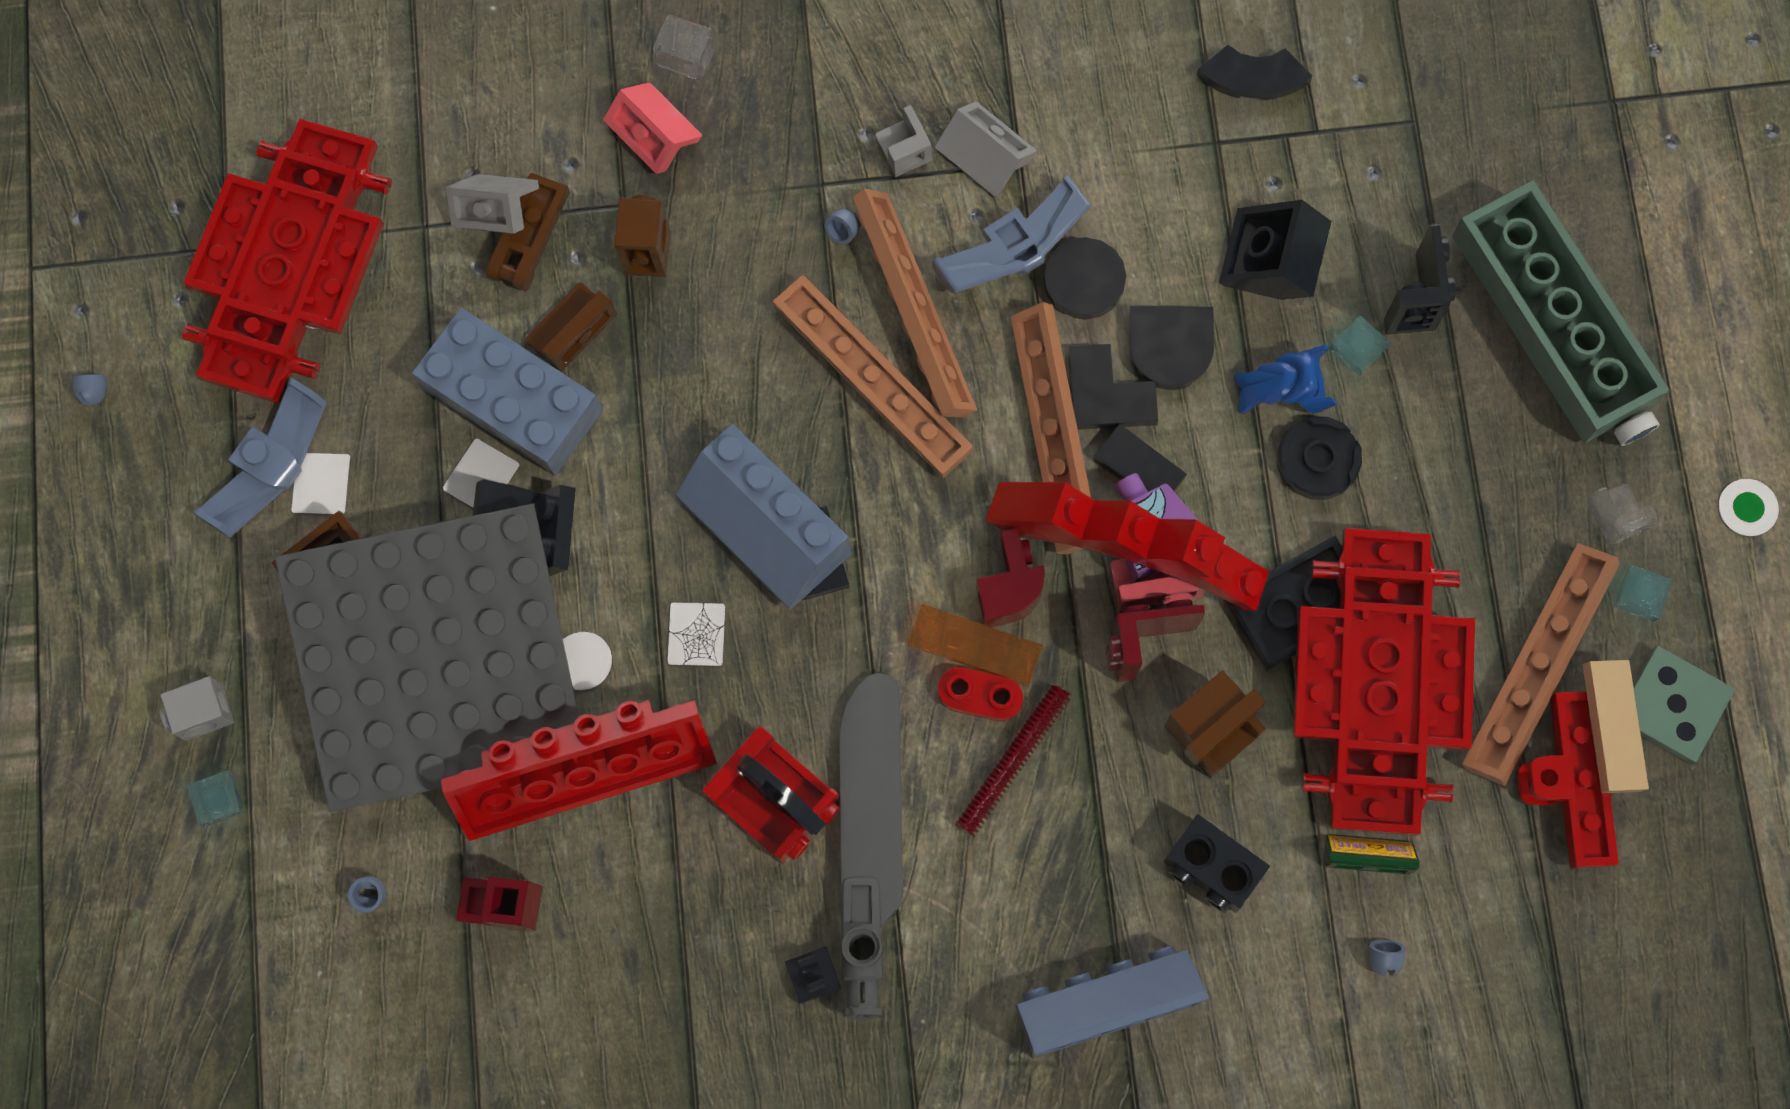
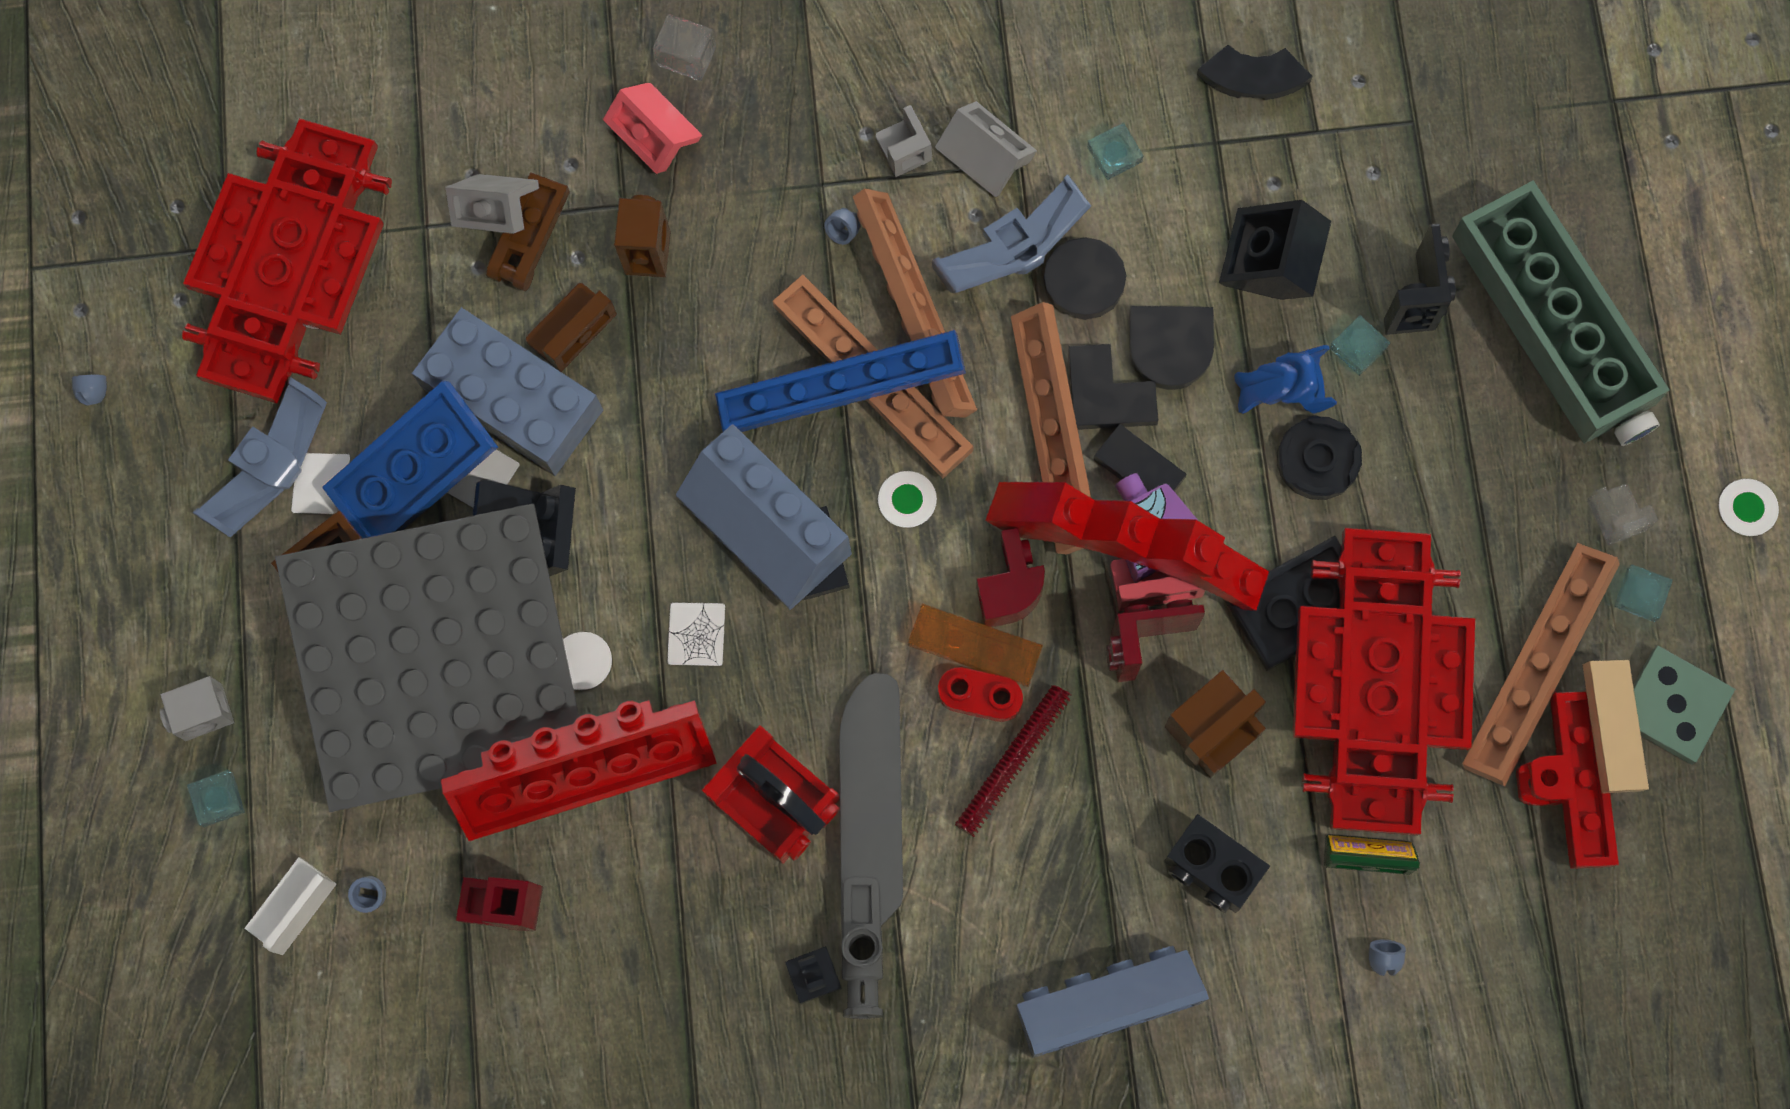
none -> white panel [244,857,337,955]
none -> blue plate [322,381,499,538]
none -> blue tile [715,330,966,432]
none -> white sticker [878,471,937,528]
none -> clear light blue plate [1087,122,1144,180]

